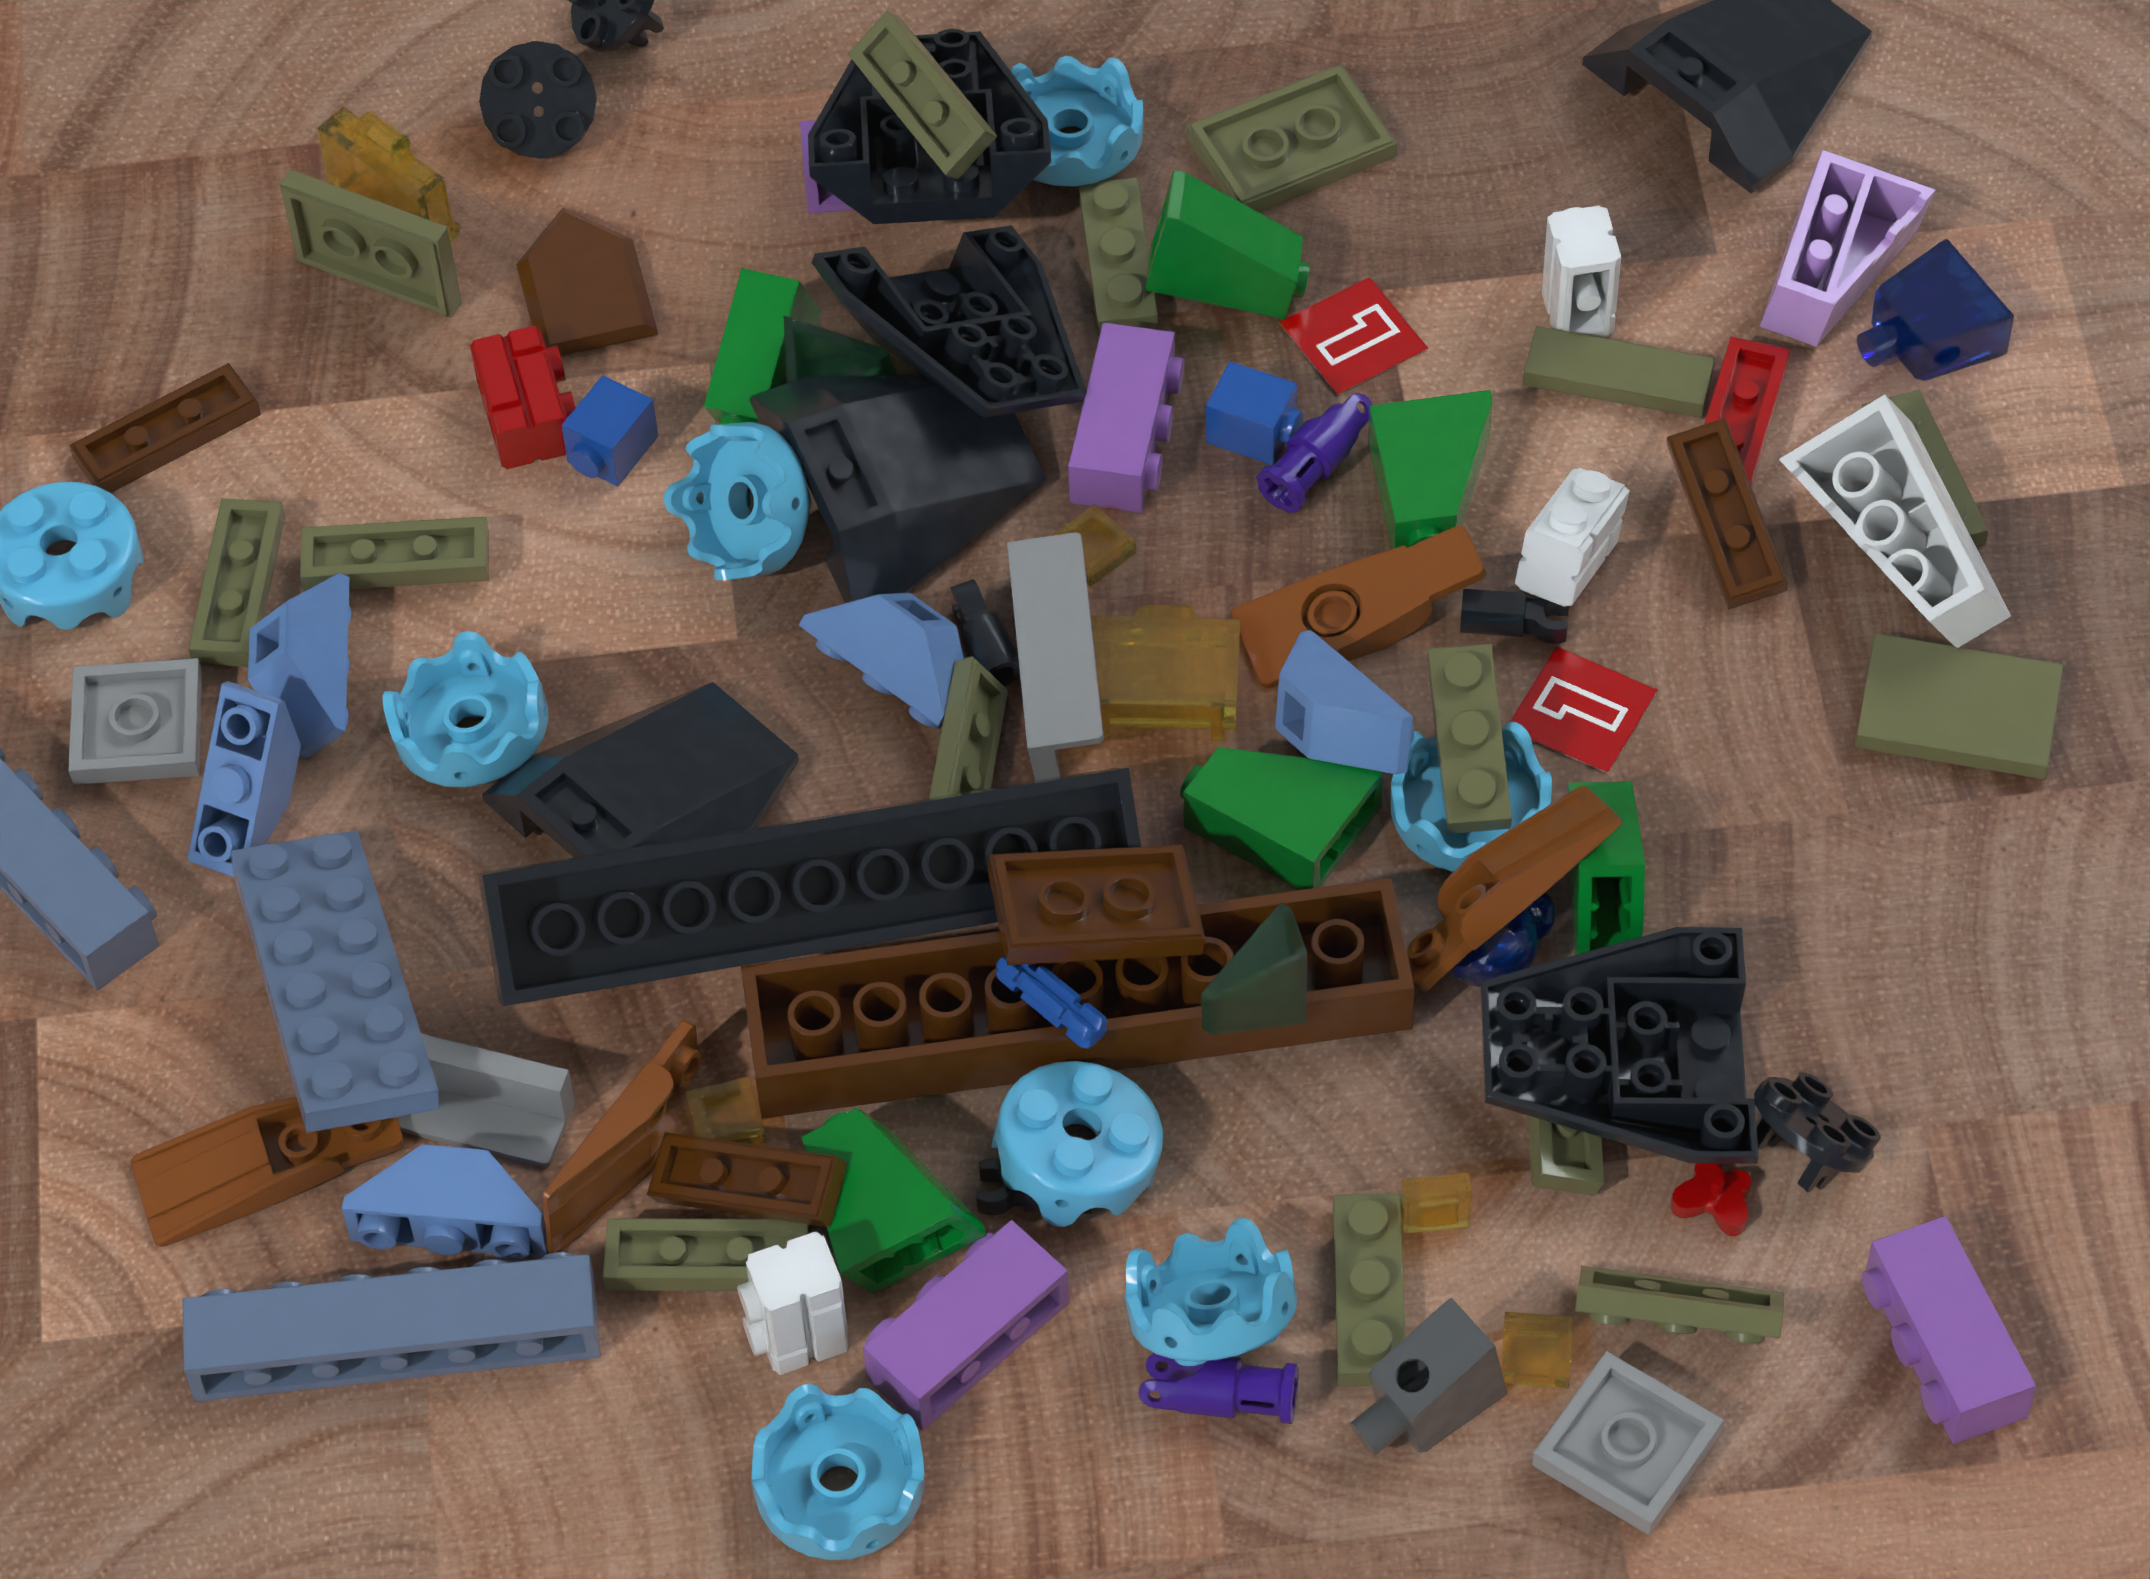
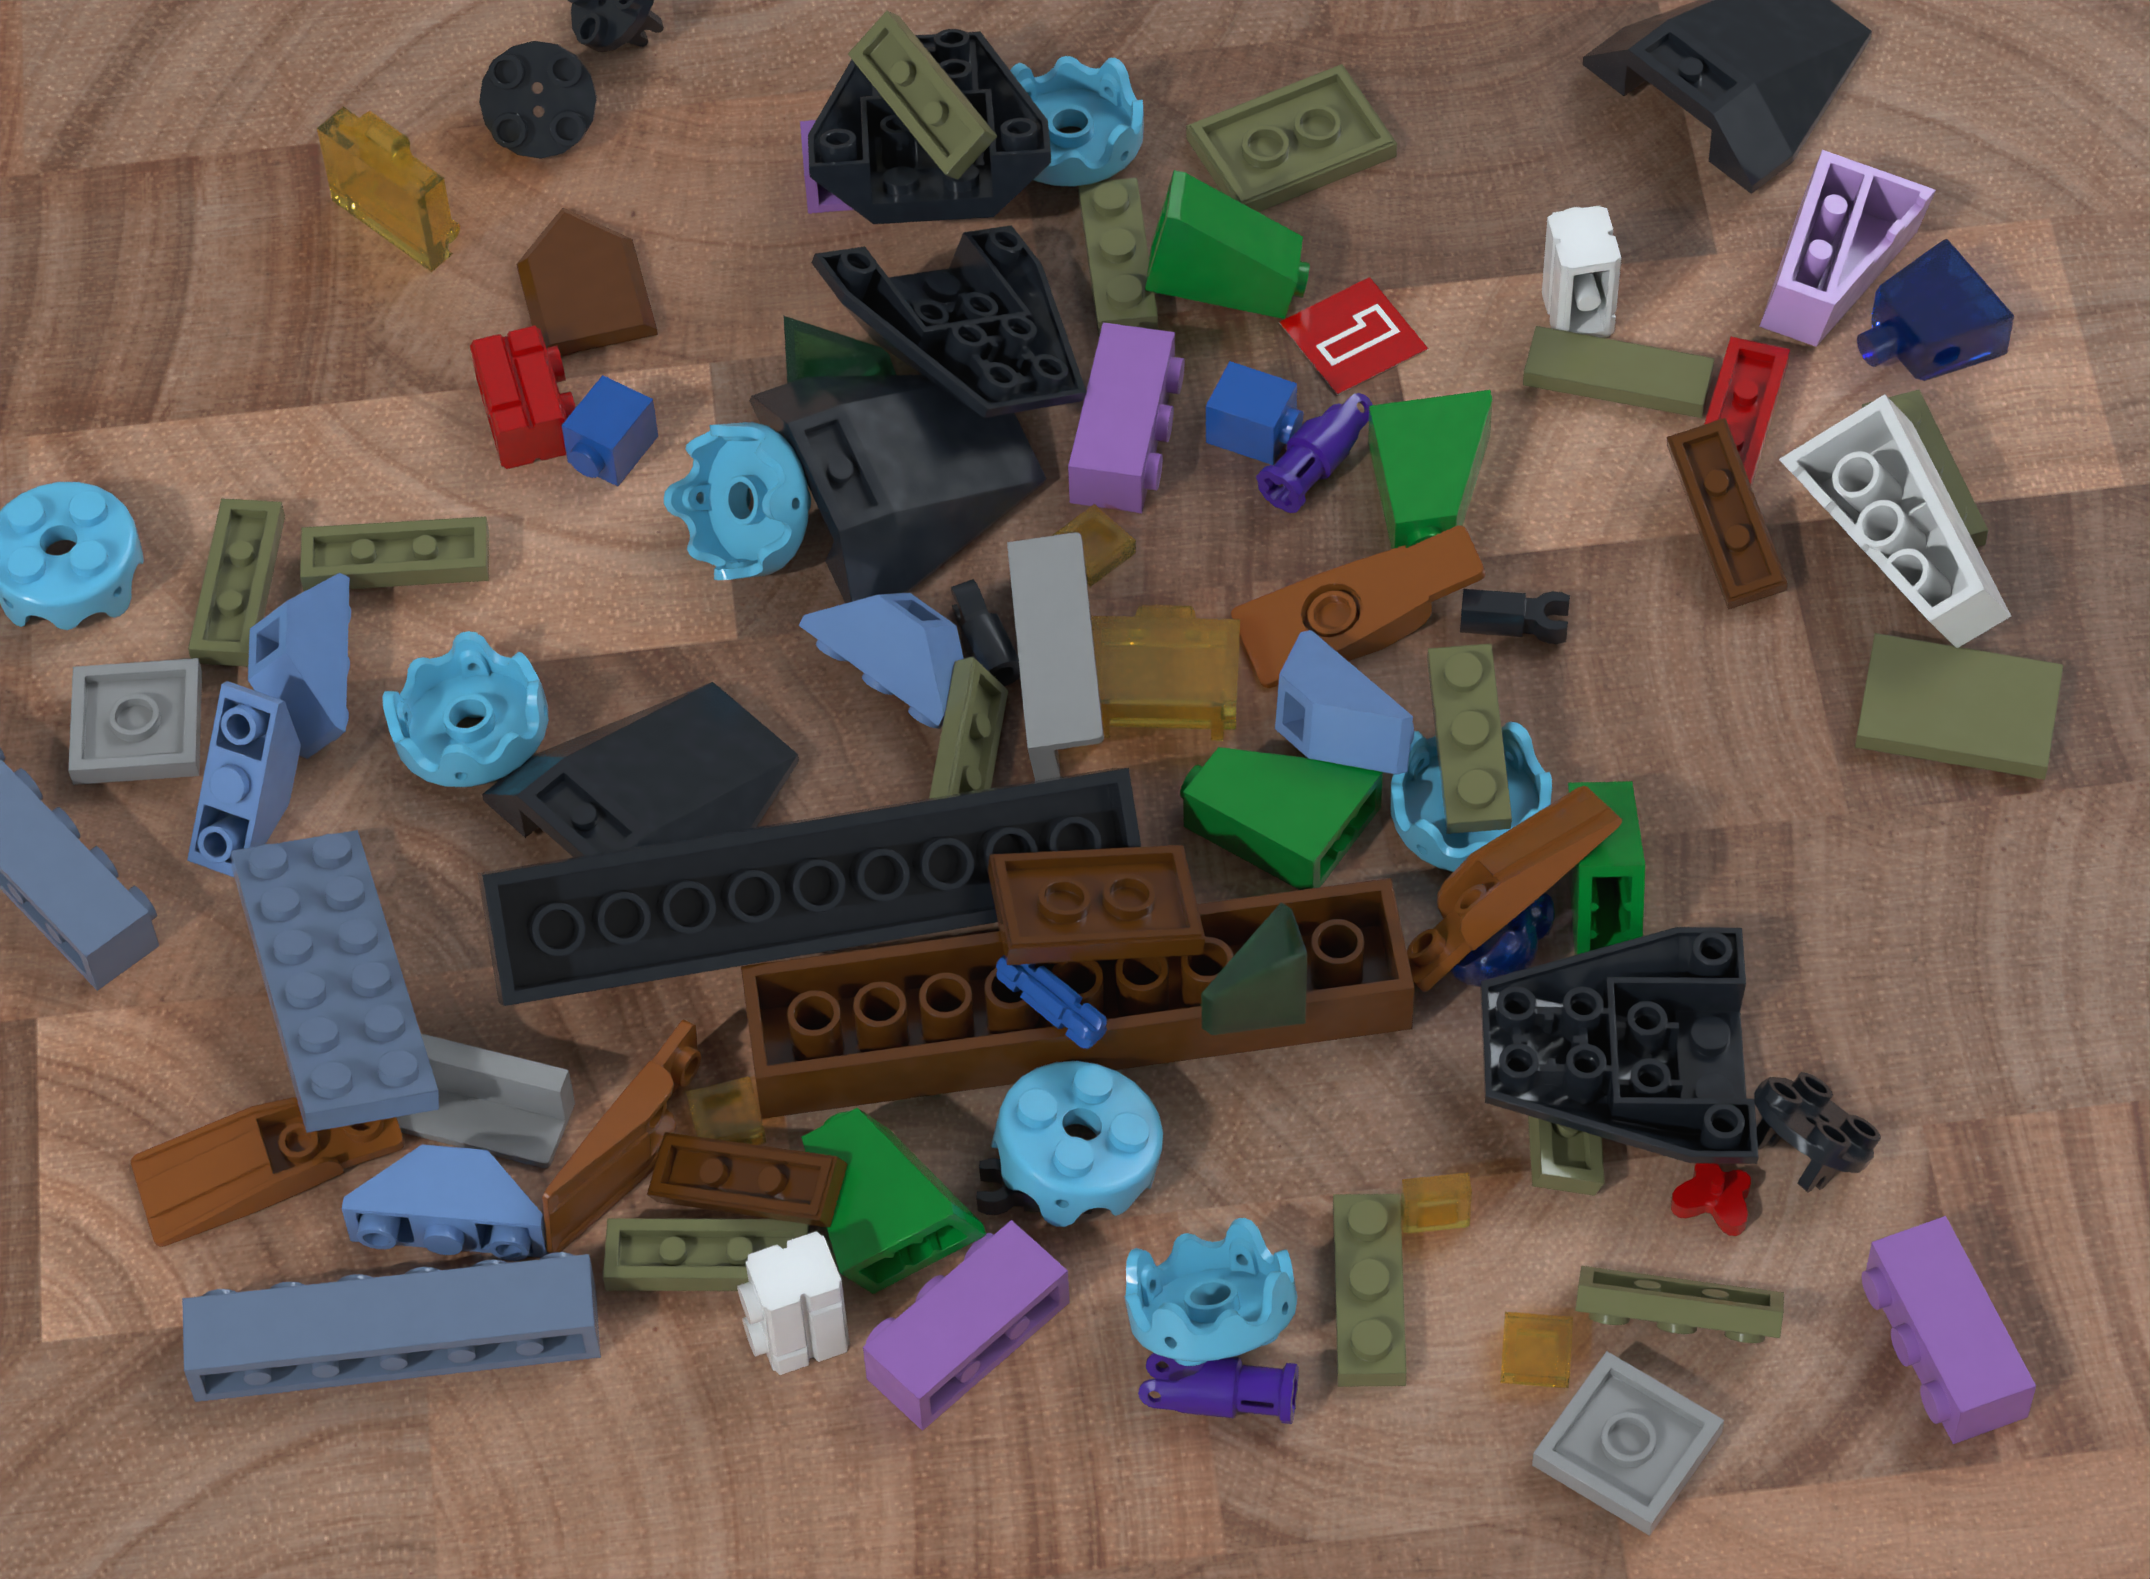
reddish brown tile [69,363,261,493] -> none
olive tile [280,169,462,317] -> none
green slope [704,268,822,424] -> none
medium azure plate [752,1384,925,1560] -> none
dark grey torso [1349,1297,1507,1456] -> none
red sticker [1510,646,1658,773] -> none
white brick [1515,467,1630,607] -> none

